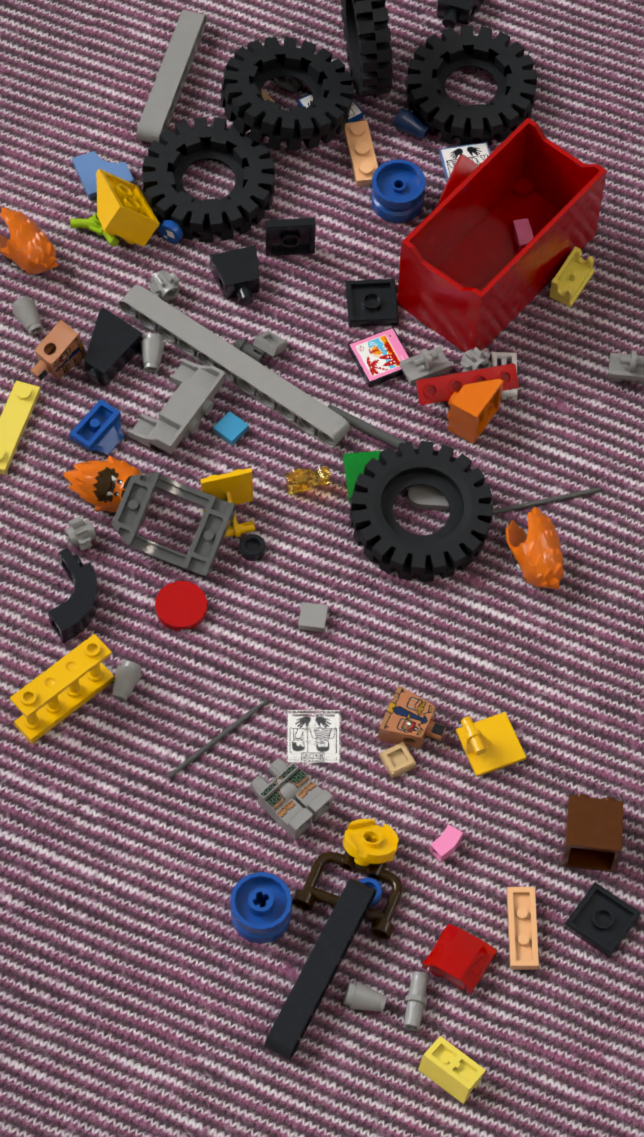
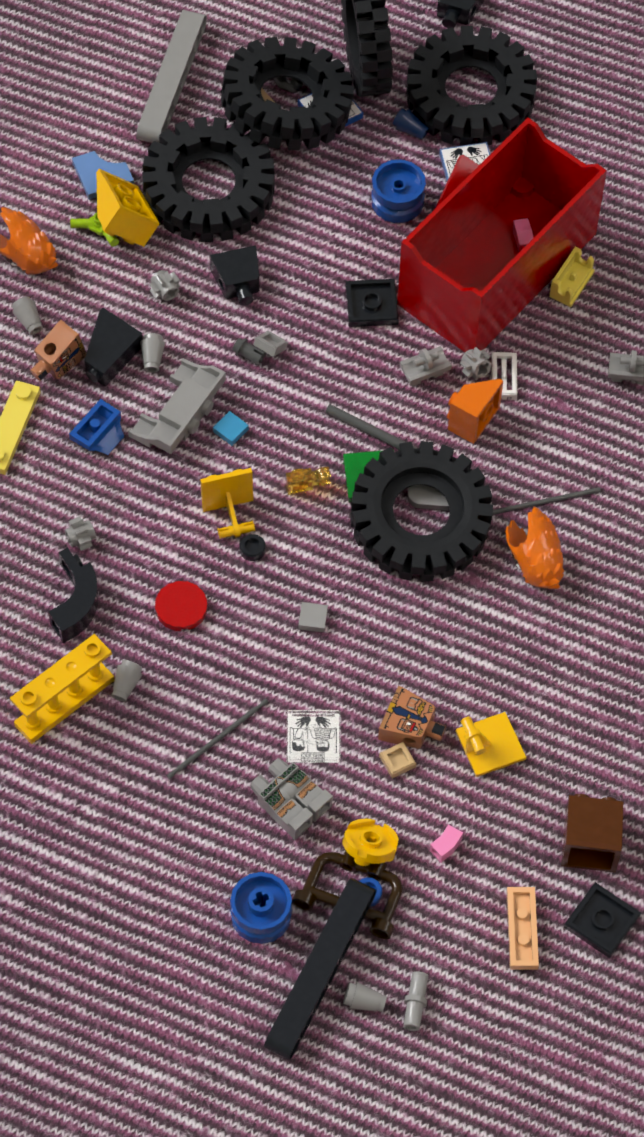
orange head [63,456,141,513] -> none
dark grey wedge [111,471,236,577] -> none
light grey beam [118,284,351,448] -> none
blue tile [158,220,183,244] -> none
black tile [265,218,316,256] -> none
light nougat plate [344,120,378,187] -> none
tile [348,327,410,387] -> none
red bracket [416,363,519,405] -> none
light yellow hinge [418,1036,486,1104] -> none
red slope [422,924,498,994] -> none

